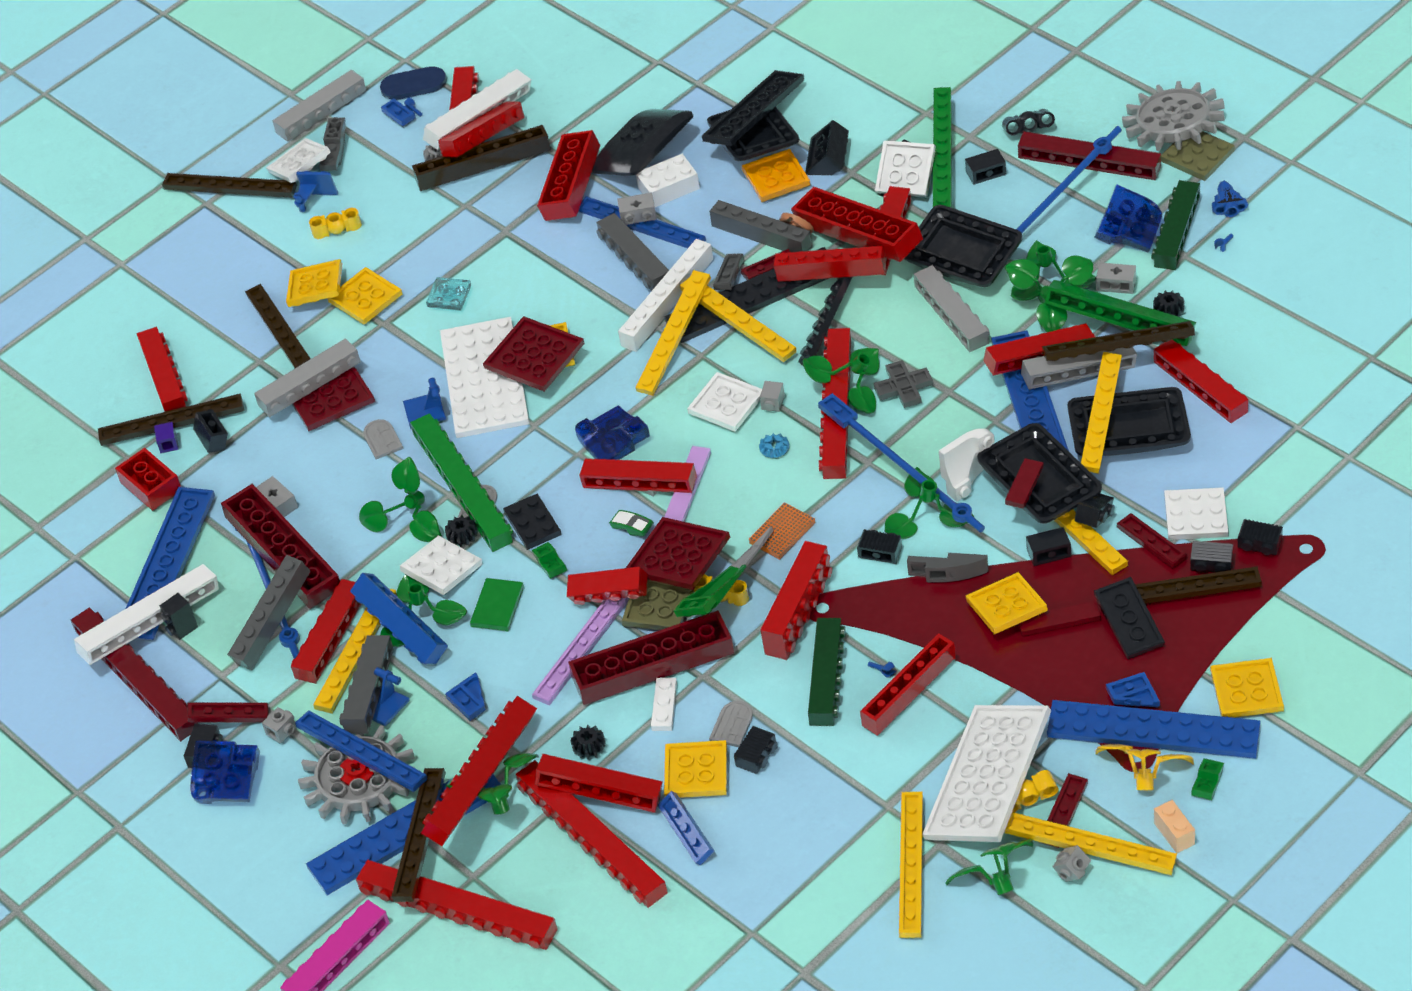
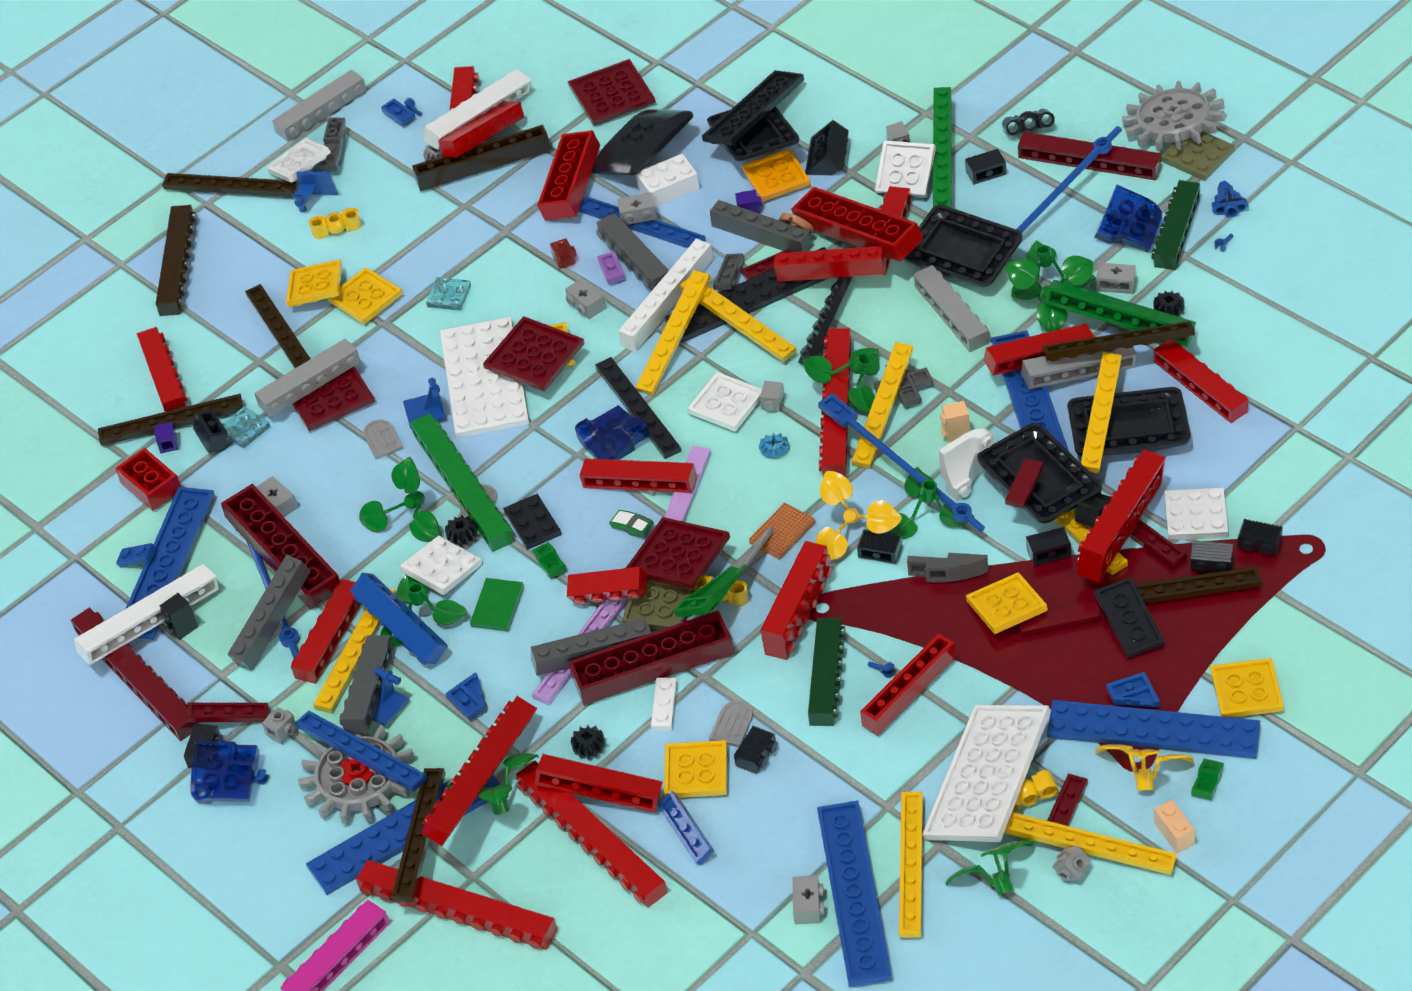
dark blue tile [380,66,447,100] -> none
none -> blue plate [116,543,156,568]
none -> dark brown brick [155,205,197,316]
none -> clear light blue plate [222,406,271,449]
none -> blue hand [240,769,269,785]
none -> dark grey brick [531,618,651,676]
none -> clear red brick [550,238,577,269]
none -> light grey brick [565,278,606,319]
none -> dark red plate [568,59,656,126]
none -> black plate [595,357,681,459]
none -> medium lavender plate [597,251,625,284]
none -> dark purple brick [735,189,762,214]
none -> light grey brick [793,875,824,925]
none -> yellow plant [815,471,902,560]
none -> blue plate [817,800,892,987]
none -> yellow plate [852,342,914,469]
none -> light grey brick [886,121,910,142]
none -> light nougat brick [940,401,970,444]
none -> red brick [1076,449,1166,583]

